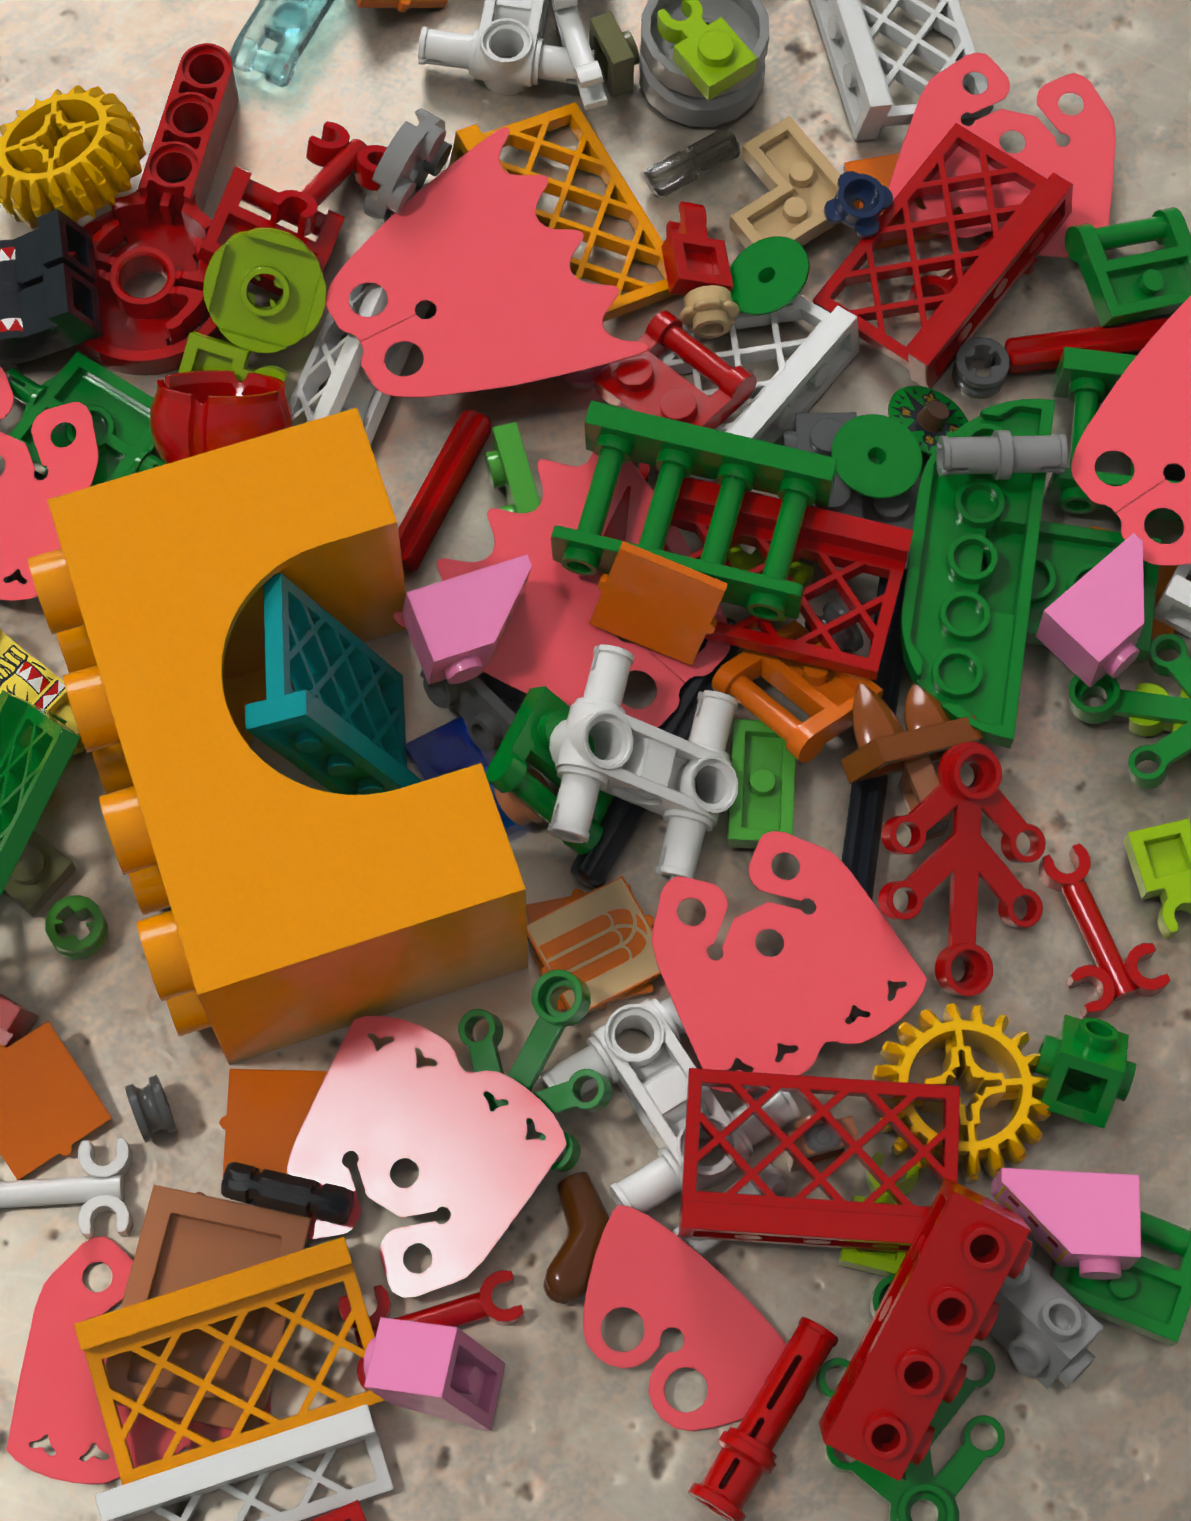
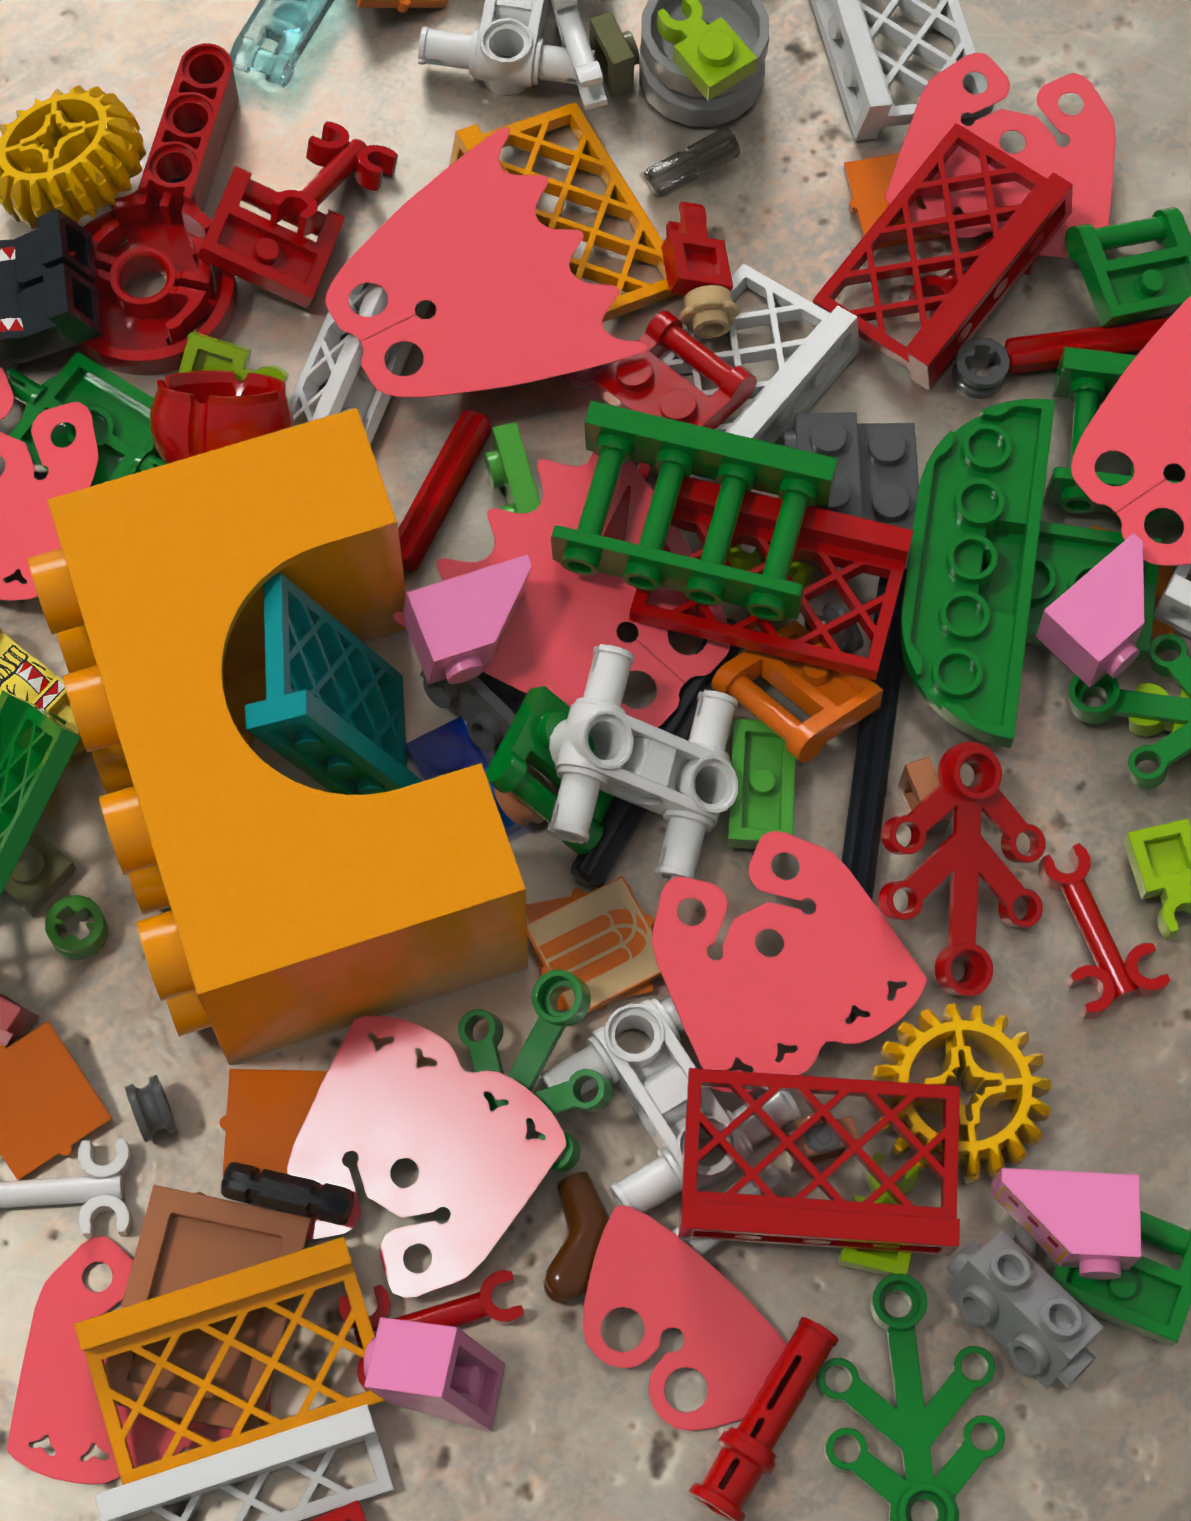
lime plate [203,228,326,353] -> none
light grey plate [364,108,452,224] -> none
orange piece [589,541,728,666] -> none
tan plate [729,116,860,248] -> none
green piece [730,236,810,316] -> none
red brick [818,1178,1032,1481] -> none
dark blue plate [824,171,893,238] -> none
green piece [831,414,922,499] -> none
dark orange tile [841,683,983,784] -> none
piece [888,386,968,456] -> none
light grey pin [936,430,1068,480] -> none
green brick [1034,1014,1136,1129] -> none

